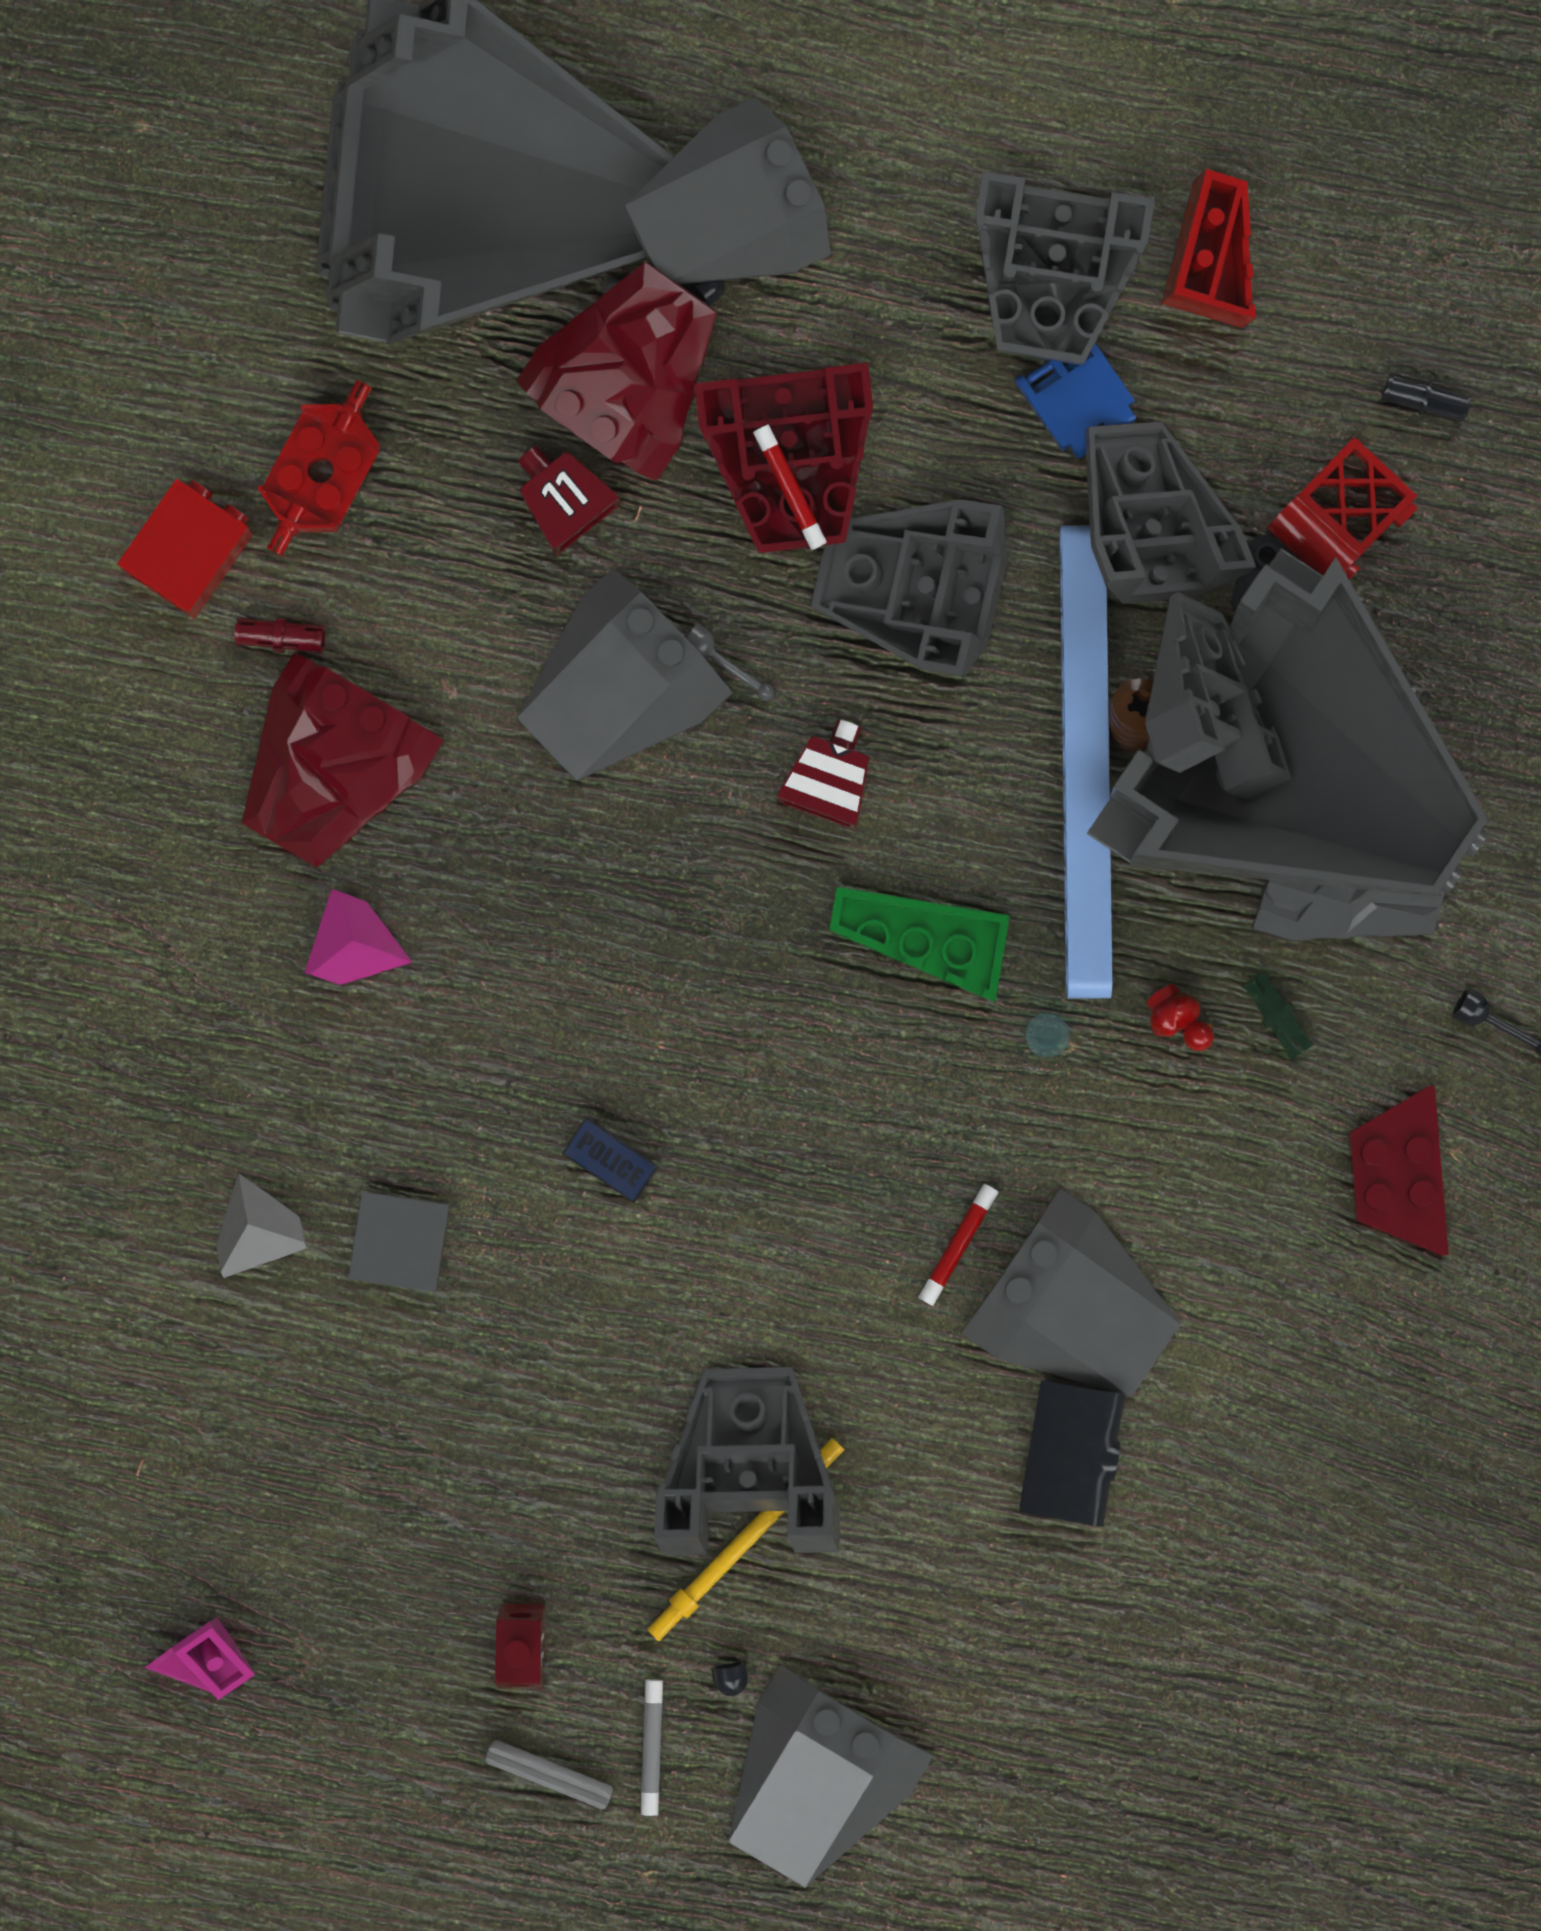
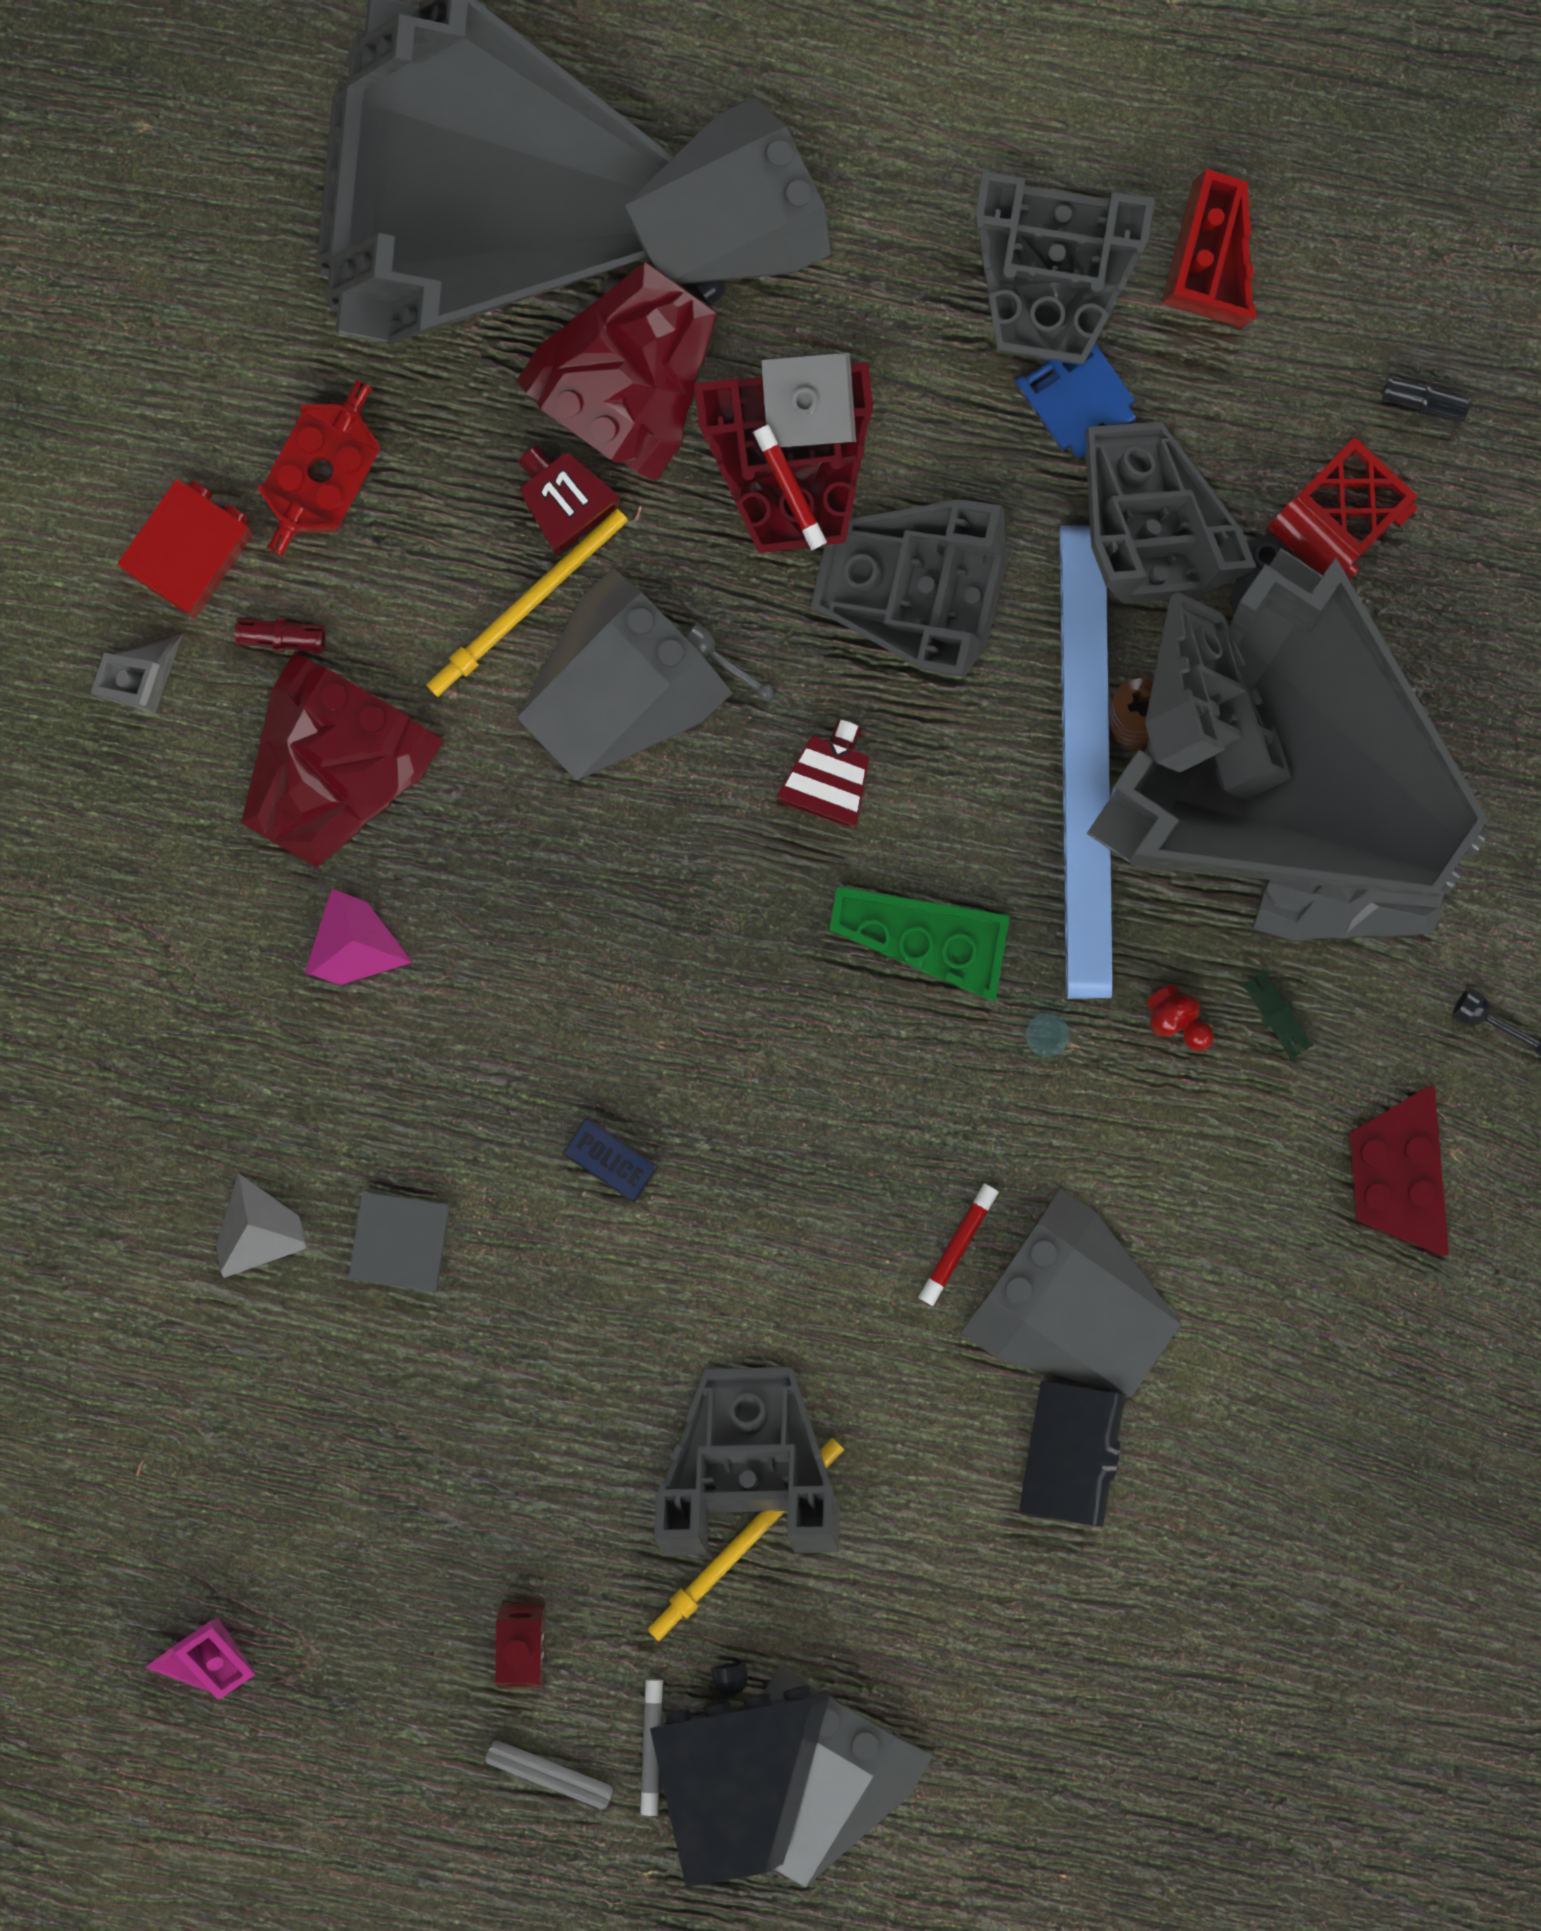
none -> light grey slope [90,633,183,715]
none -> yellow bar [426,508,628,698]
none -> black slope [650,1685,829,1887]
none -> light grey plate [761,353,856,447]

